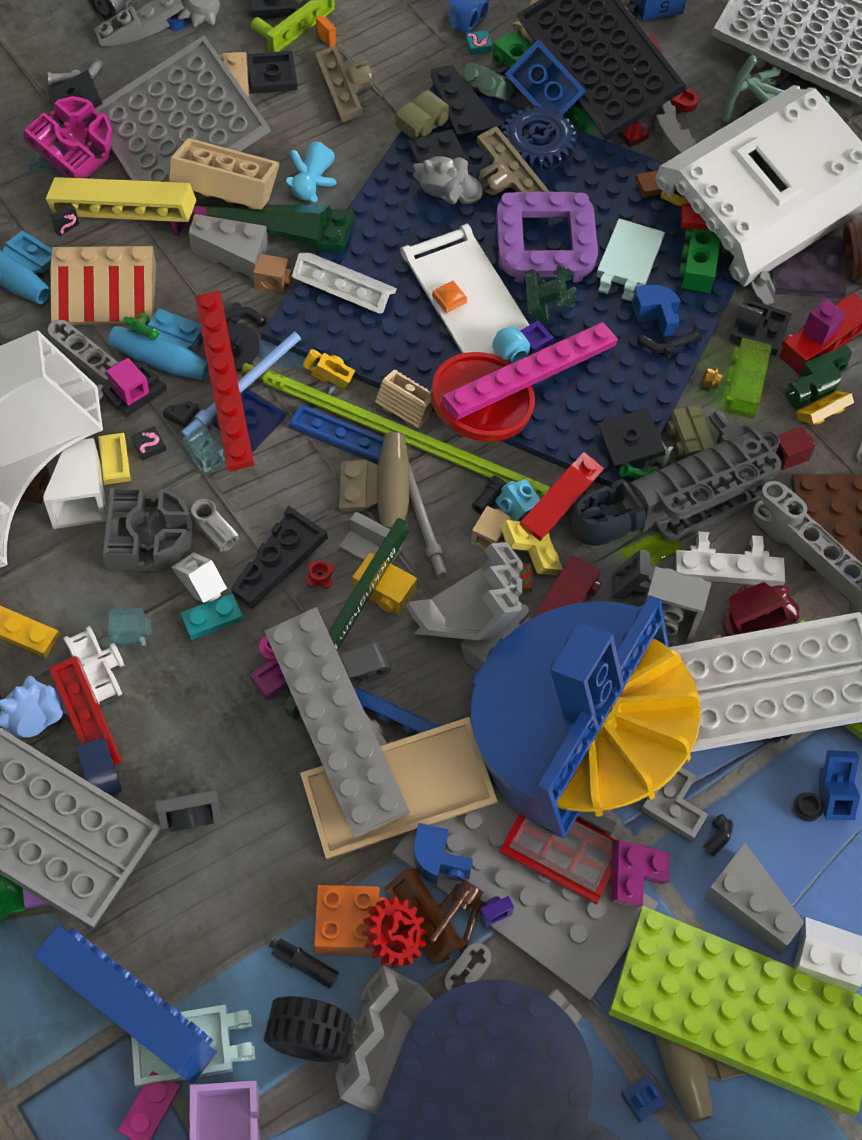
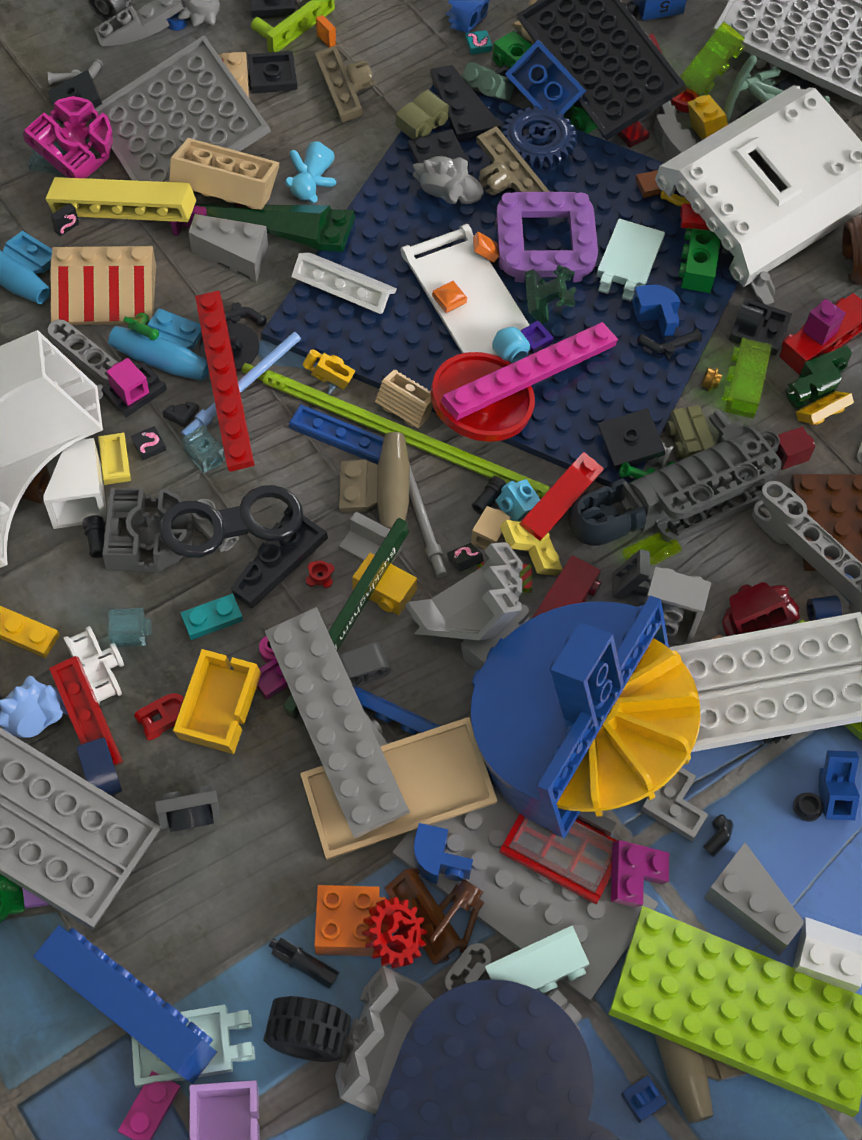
white slope [171,552,227,603] -> none
clear blue tile [212,388,286,452] -> none
medium nougat brick [253,254,293,293] -> none
dark purple plate [479,895,514,928] -> none
white hinge [675,531,785,586] -> none
clear purple plate [770,235,847,299] -> none
none -> black pin [82,515,105,558]
none -> red plate [134,693,184,740]
none -> black bar [159,485,304,558]
none -> yellow piece [173,649,261,754]
none -> black tile [447,543,484,571]
none -> orange tile [473,231,499,262]
none -> light aqua slope [485,926,590,994]
none -> clear neon green brick [680,21,745,96]
none -> yellow piece [688,95,728,140]
none -> dark blue panel [806,595,842,621]

